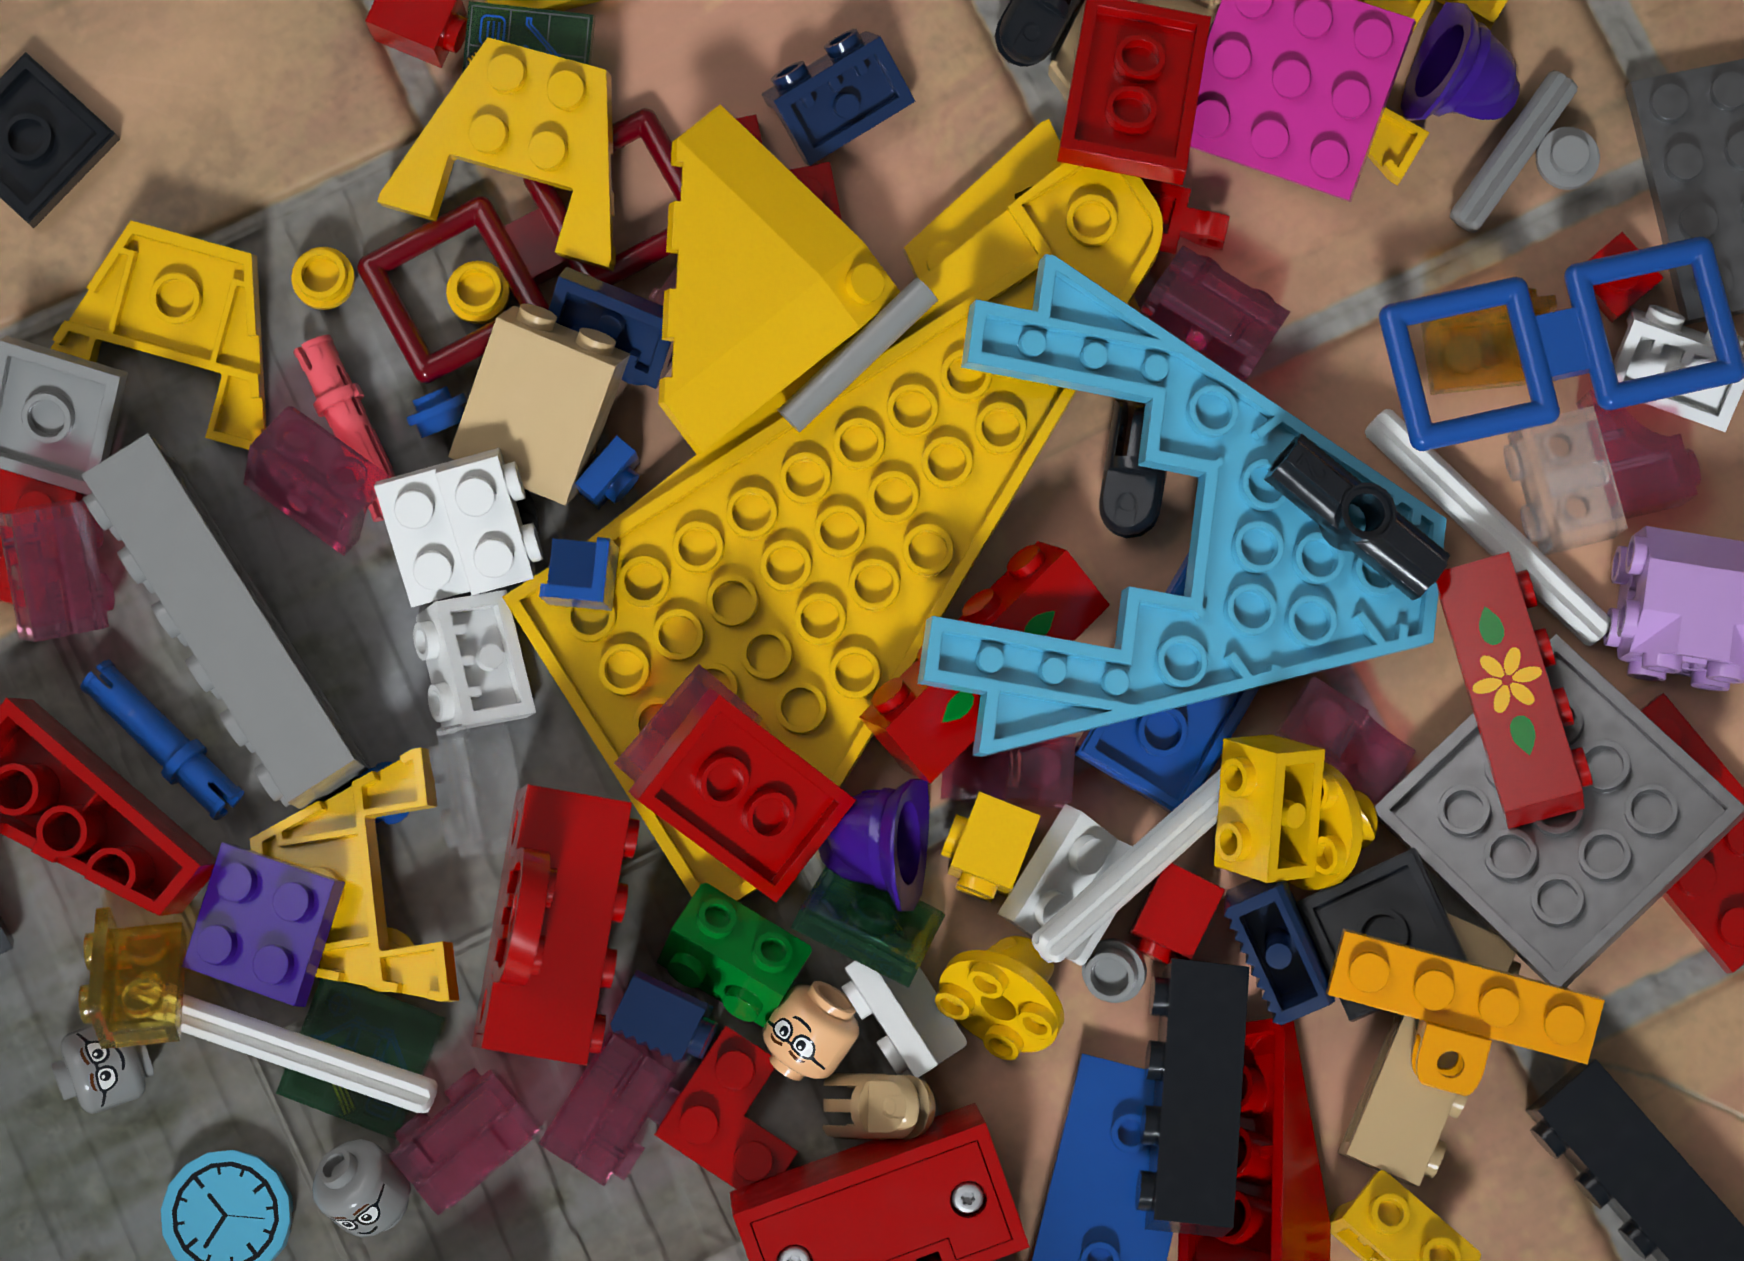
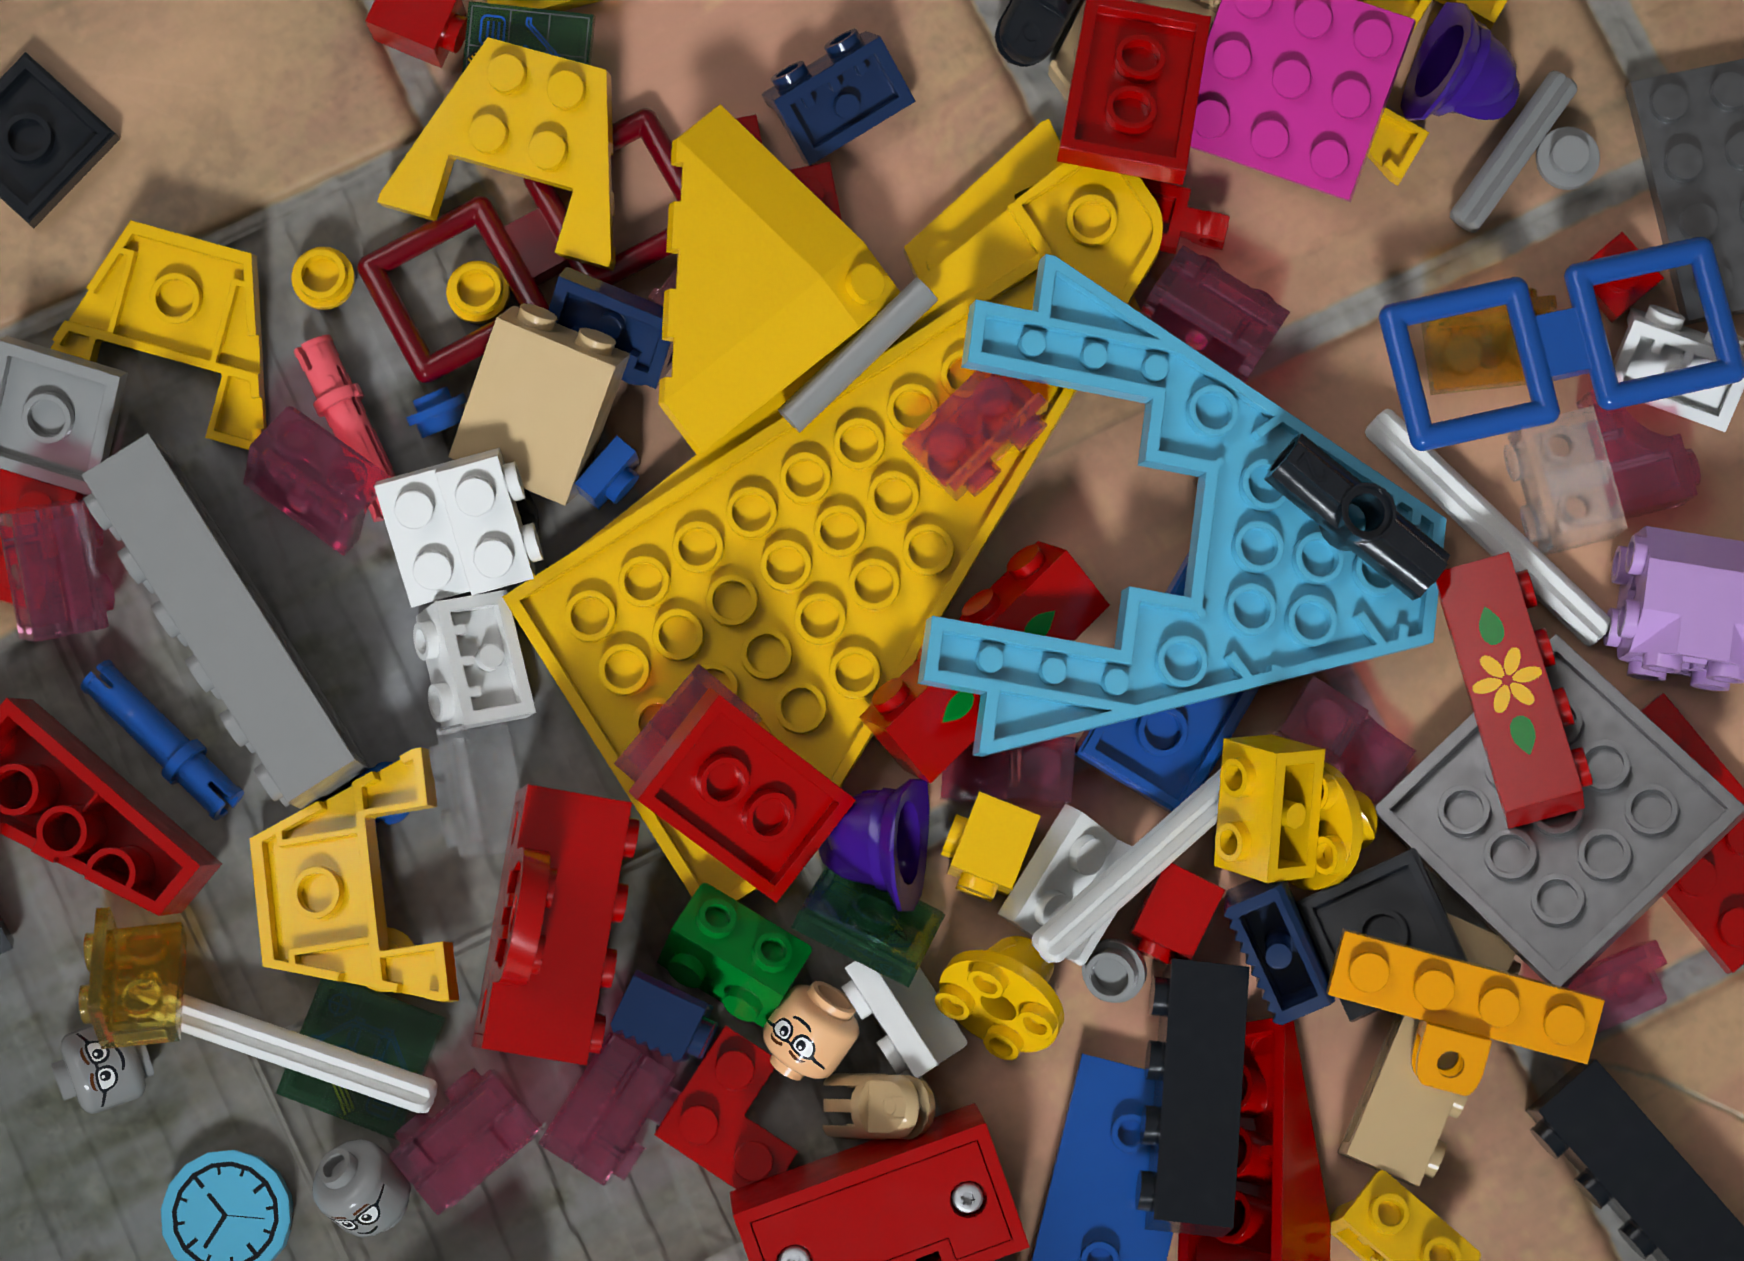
dark purple plate [182,842,345,1007] -> none
blue panel [539,537,619,611] -> none
black arm [1099,400,1167,539] -> none
none -> clear pink bracket [902,371,1048,502]
none -> clear pink bracket [1565,940,1668,1034]

